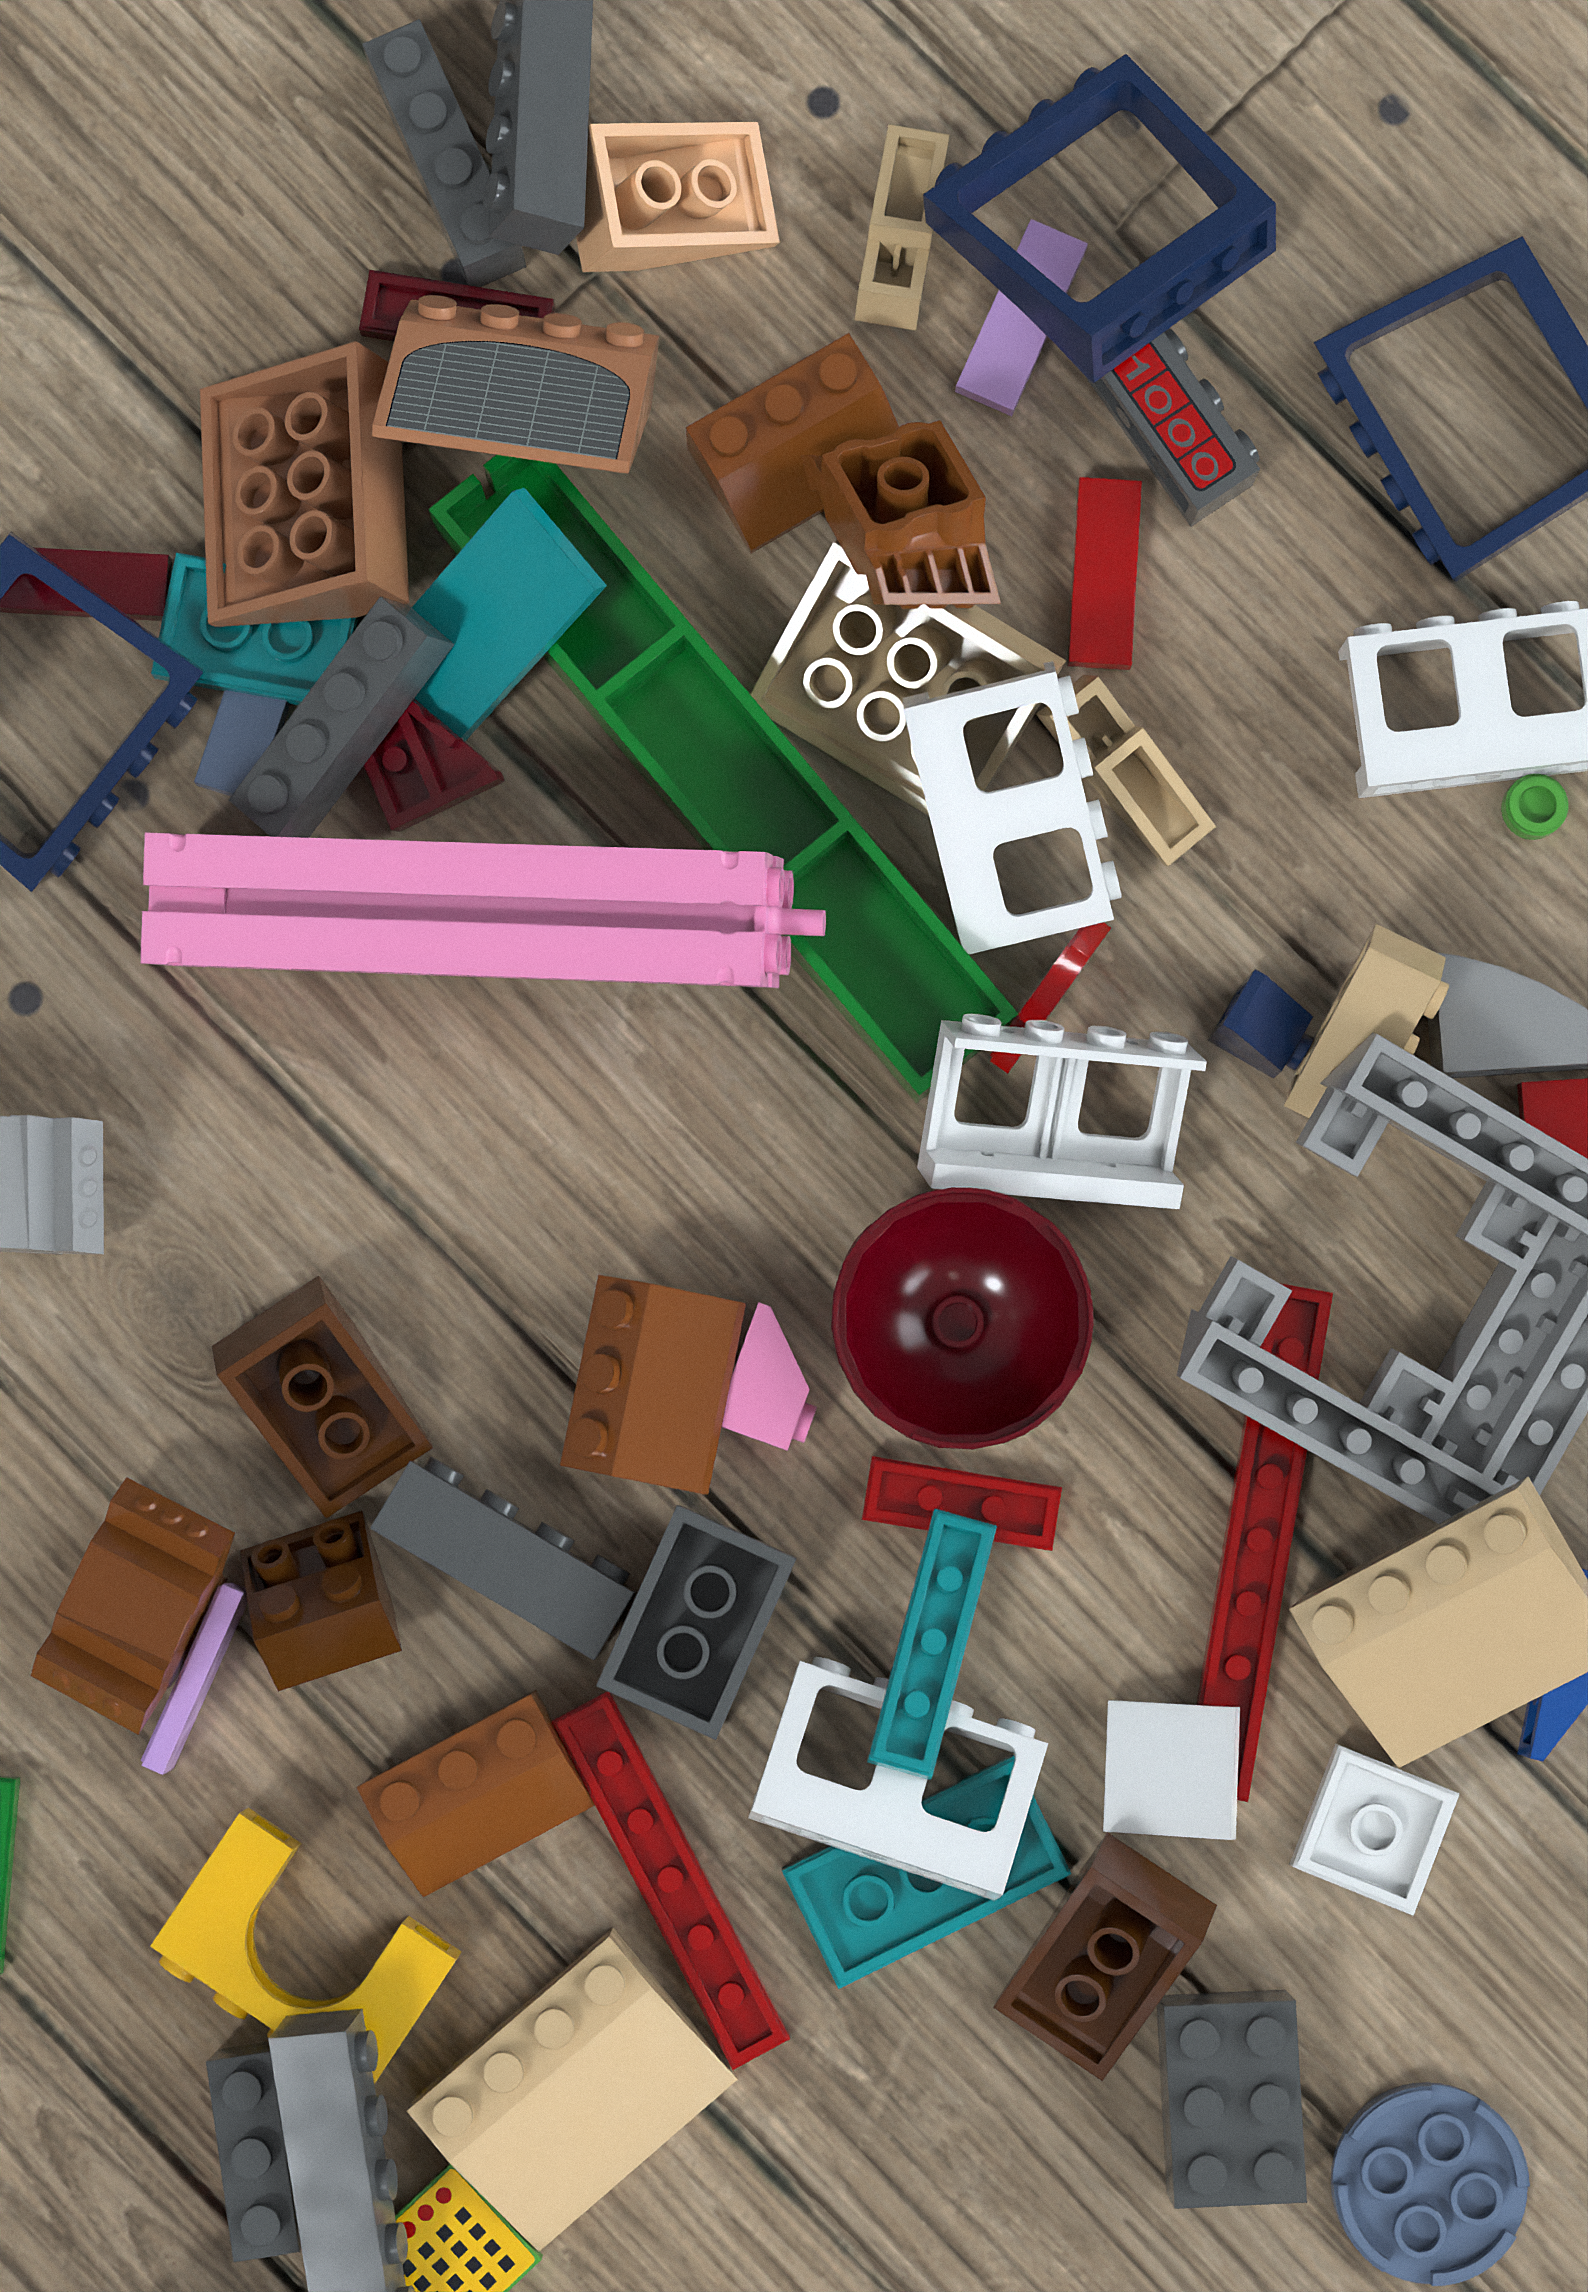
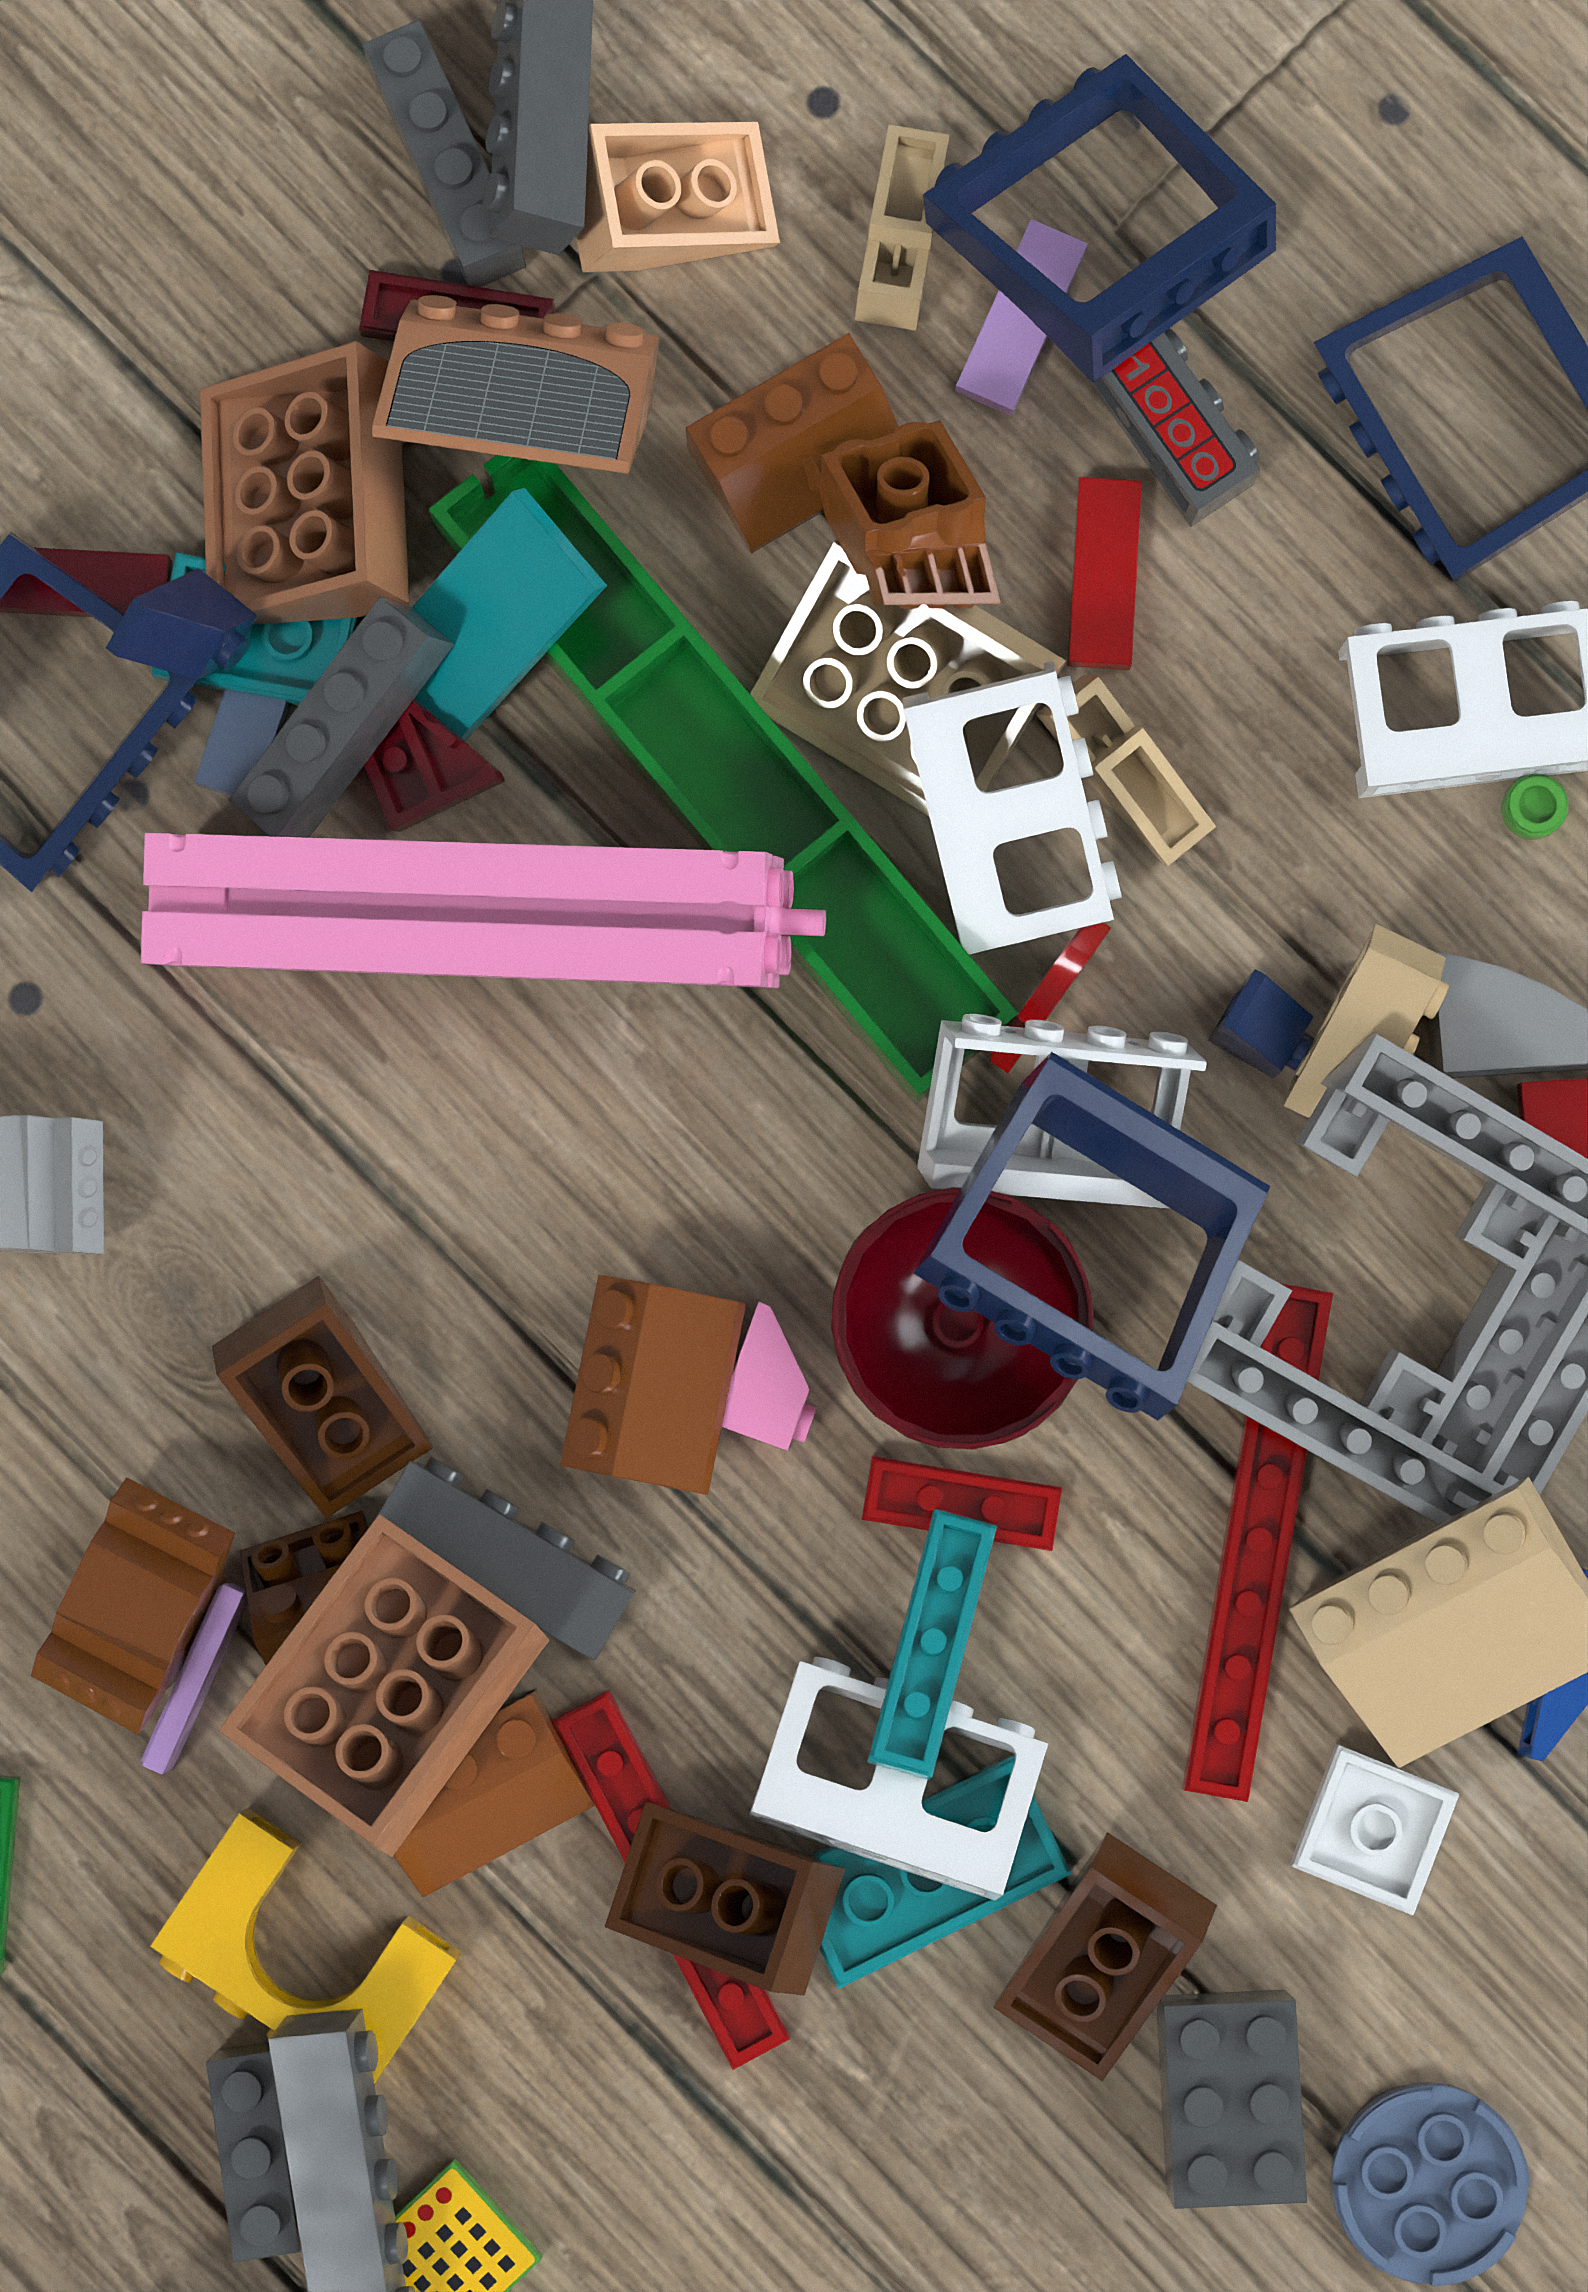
tan slope [407,1927,738,2252] -> none
dark grey brick [596,1505,797,1740] -> none
white tile [1103,1700,1240,1840] -> none
none -> dark blue slope [106,568,257,680]
none -> nougat slope [218,1514,549,1858]
none -> reddish brown slope [605,1801,845,1996]
none -> dark blue windscreen [913,1052,1270,1421]

